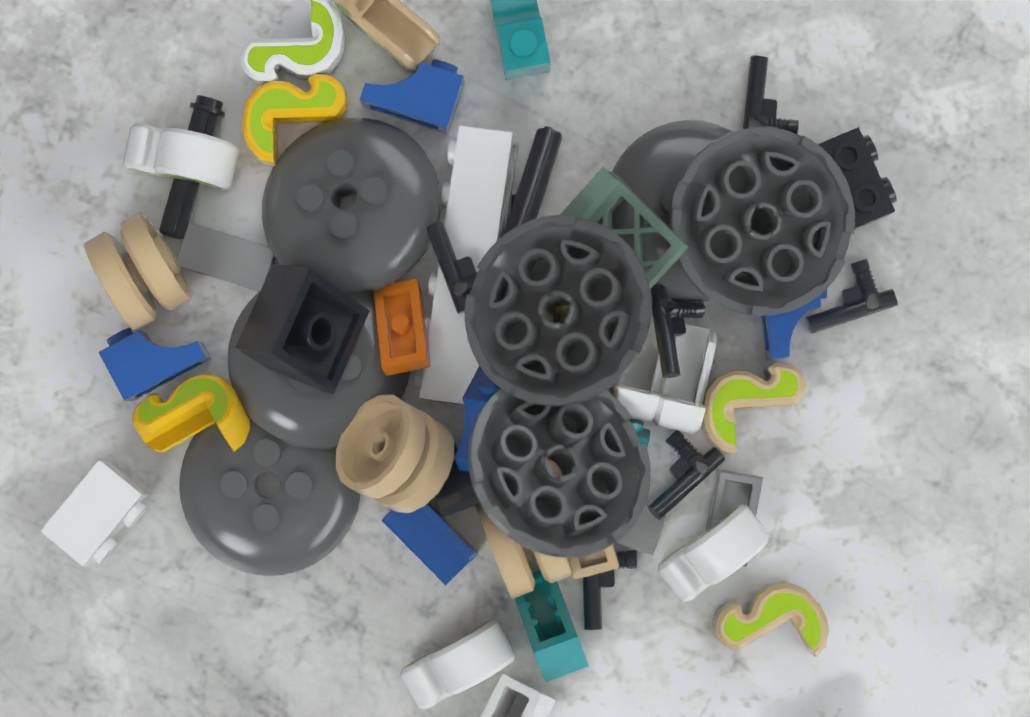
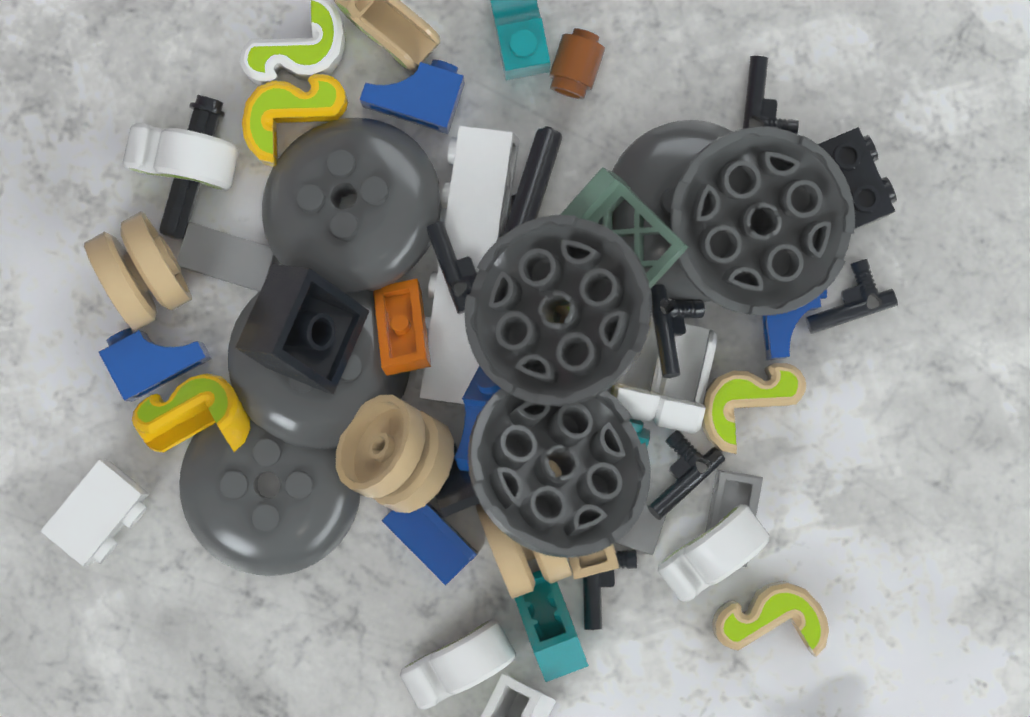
none -> dark orange brick [549,28,605,100]

